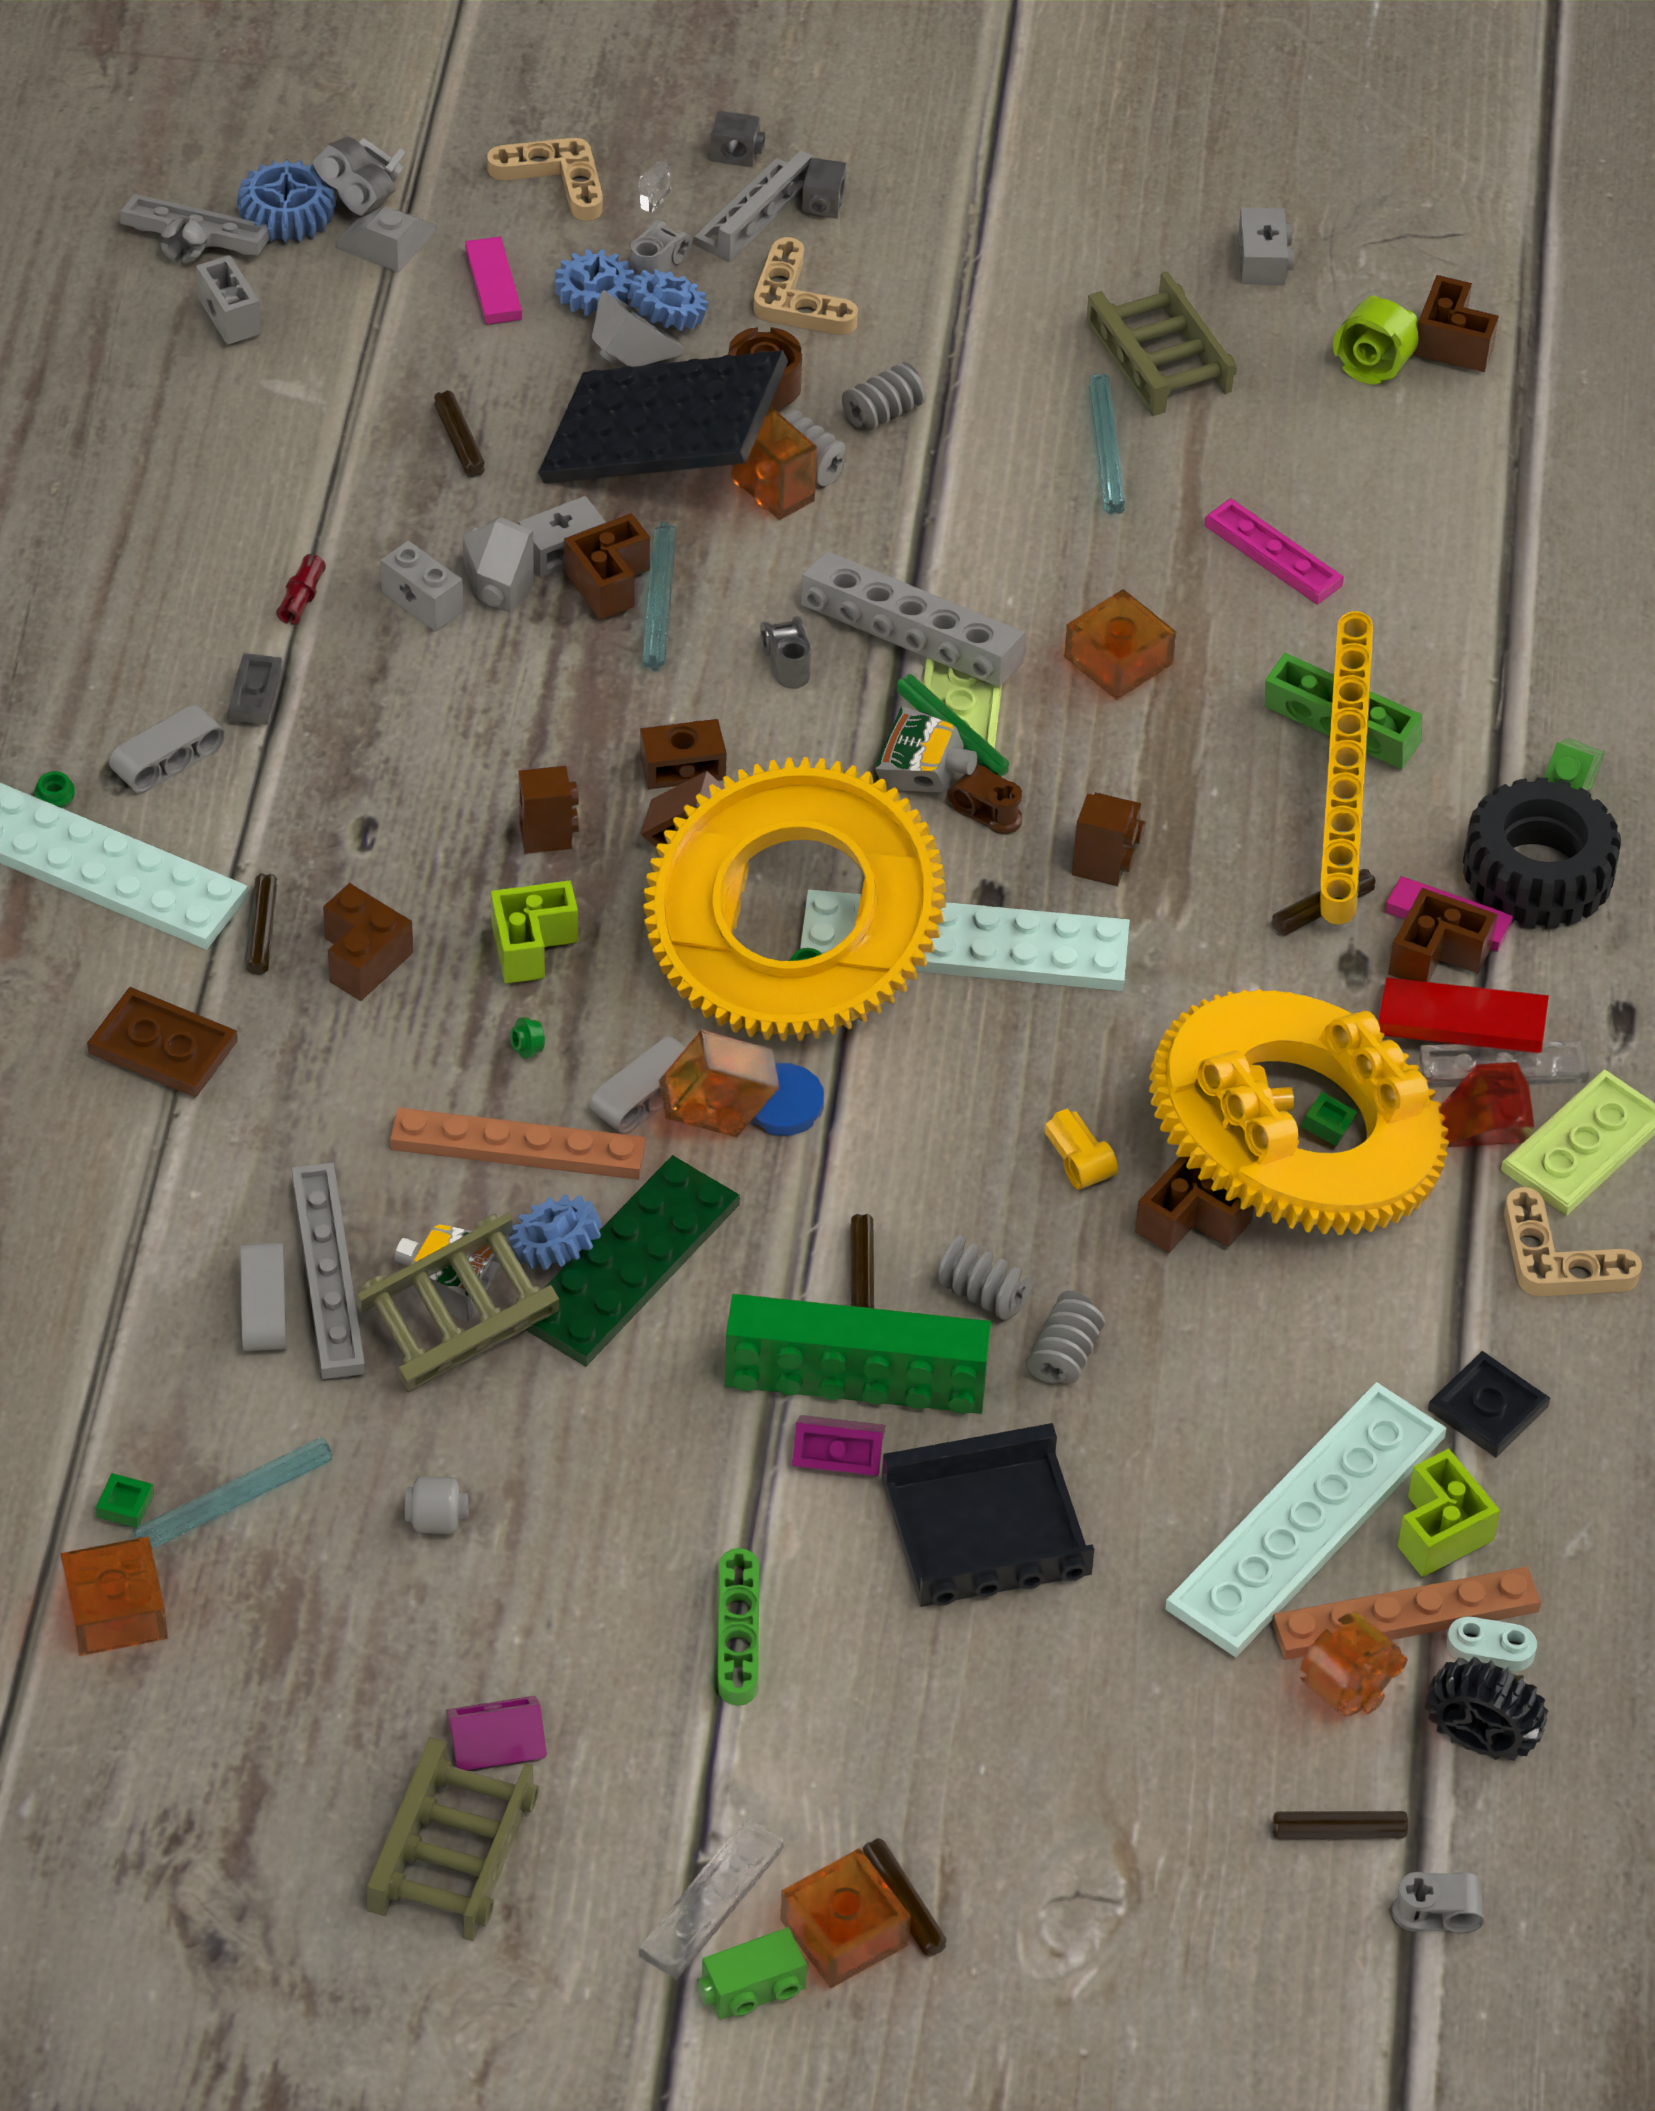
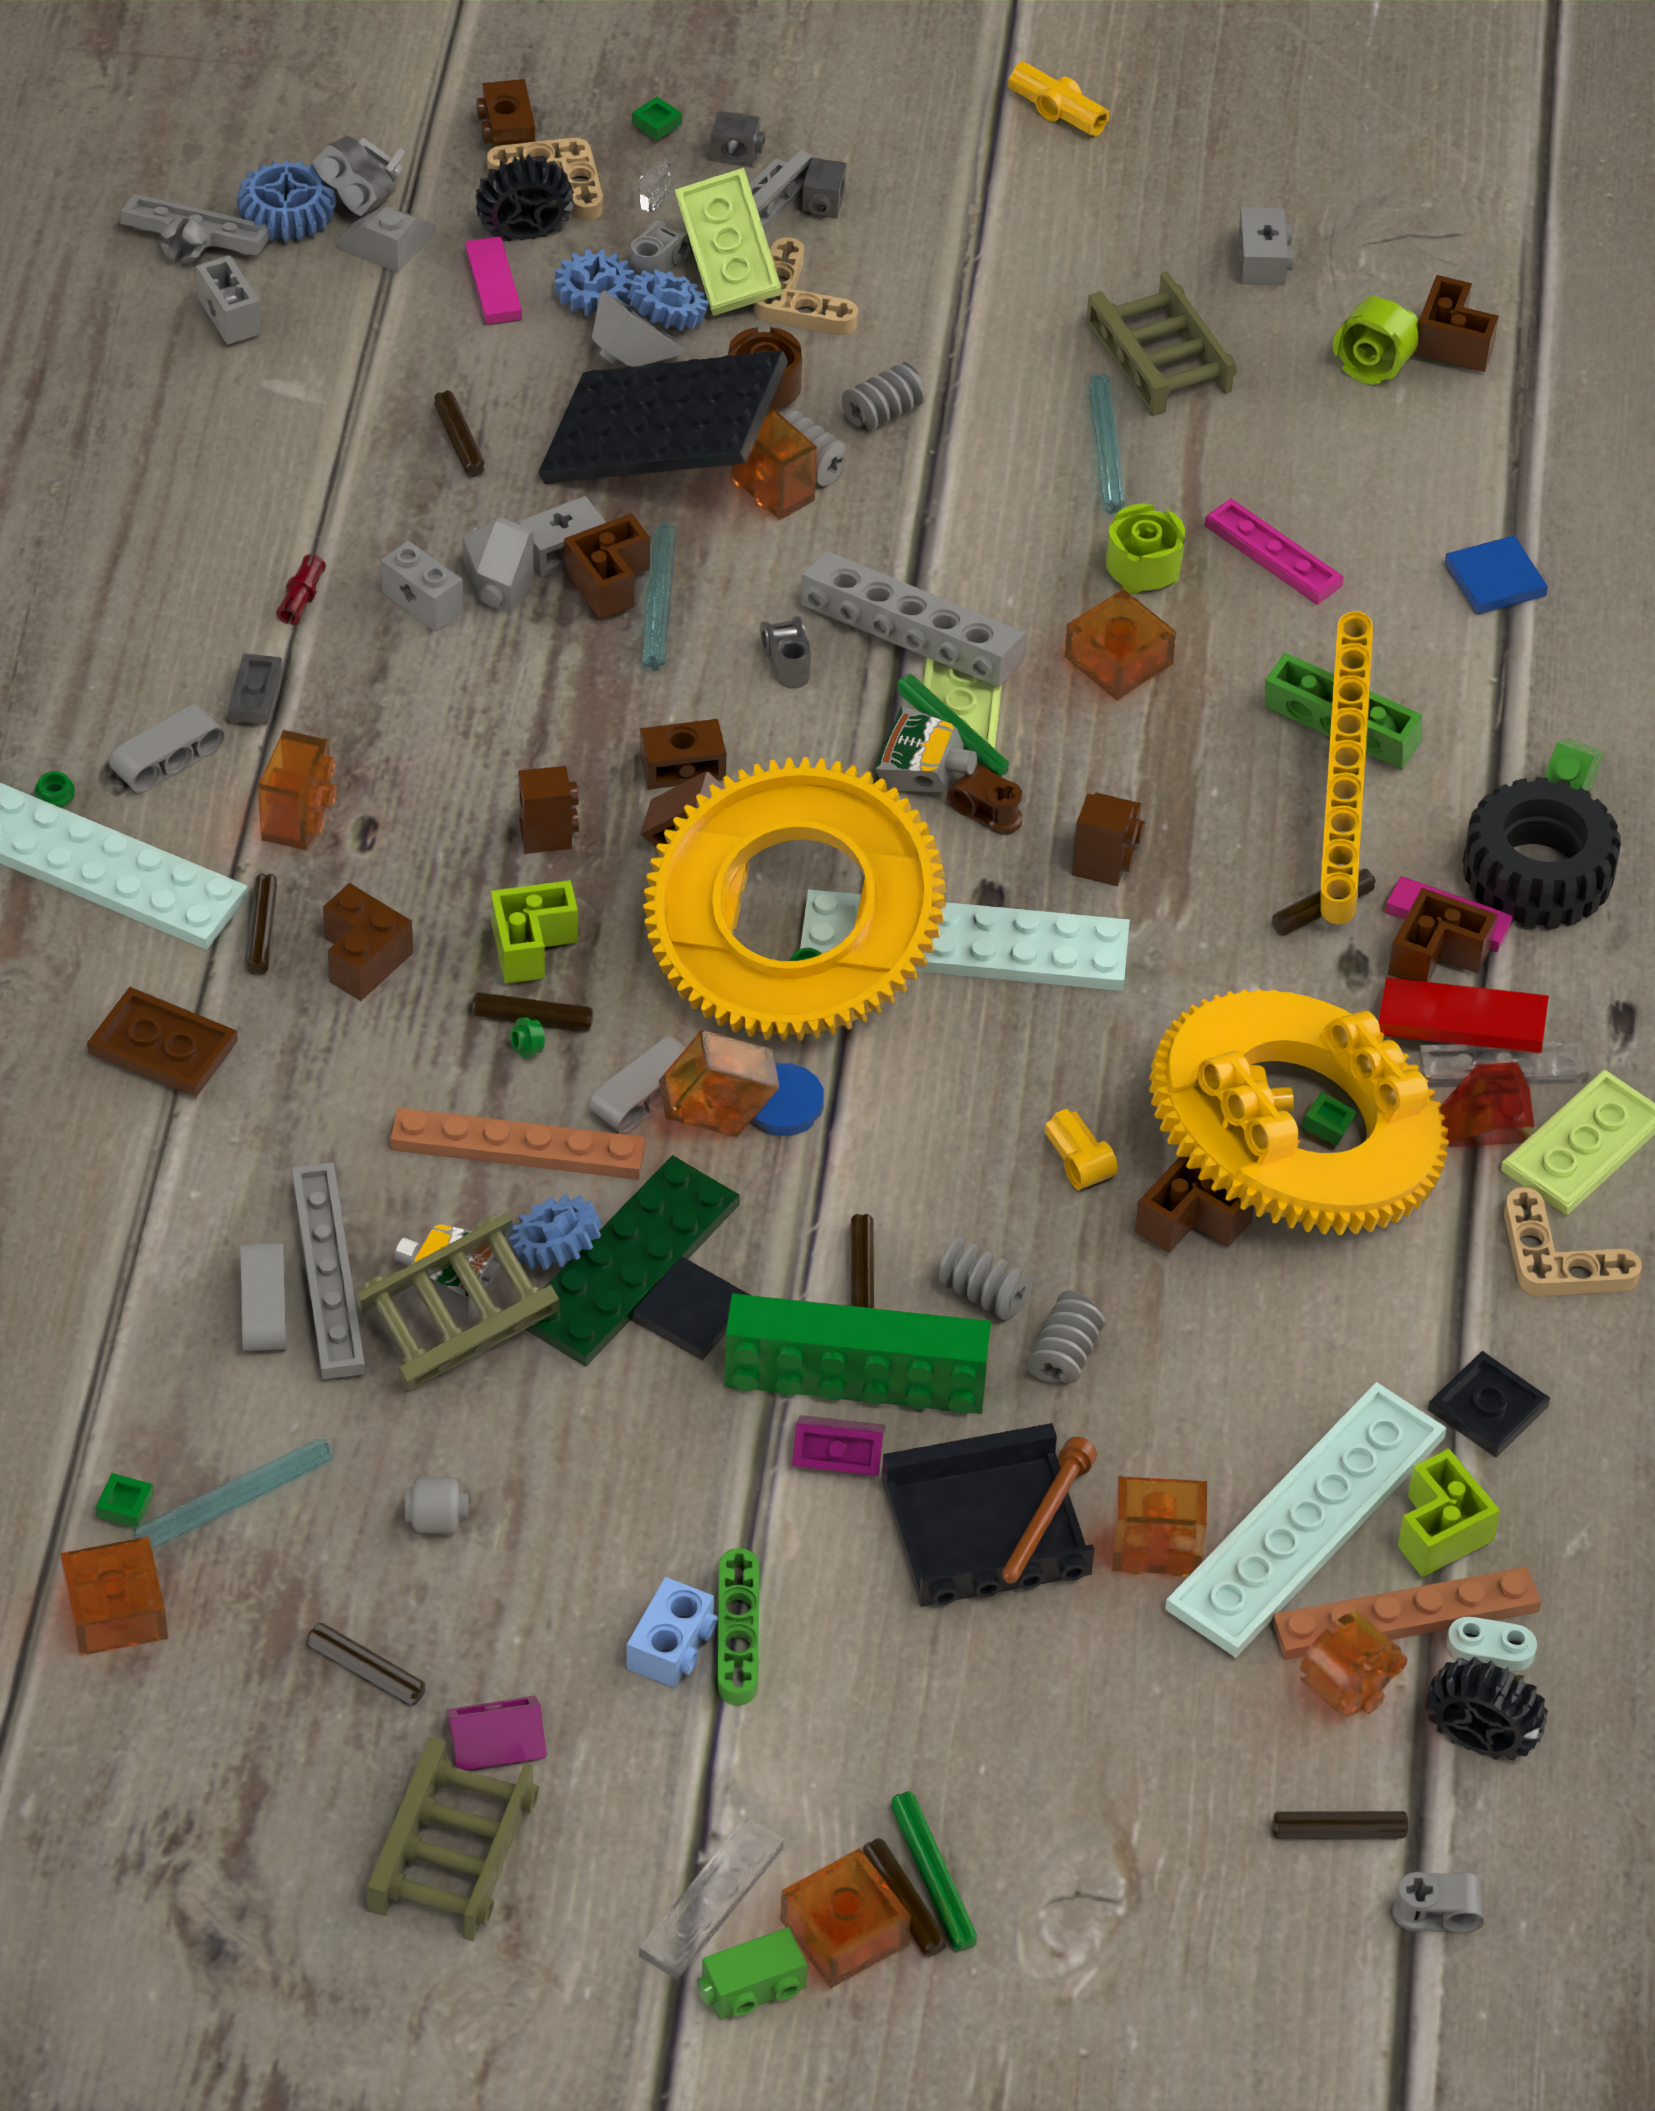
none -> clear orange brick [258,730,337,851]
none -> dark brown axle [308,1623,426,1705]
none -> dark brown axle [472,992,593,1031]
none -> black gear [475,154,574,242]
none -> reddish brown brick [476,79,535,149]
none -> light blue brick [627,1577,718,1688]
none -> green plate [632,96,682,140]
none -> black tile [632,1256,750,1360]
none -> yellowish green tile [675,167,783,316]
none -> green axle [891,1791,977,1951]
none -> dark orange piece [1002,1437,1097,1583]
none -> yellow piece [1008,61,1110,137]
none -> lime brick [1105,503,1185,594]
none -> clear orange brick [1112,1476,1207,1577]
none -> blue tile [1445,535,1548,614]

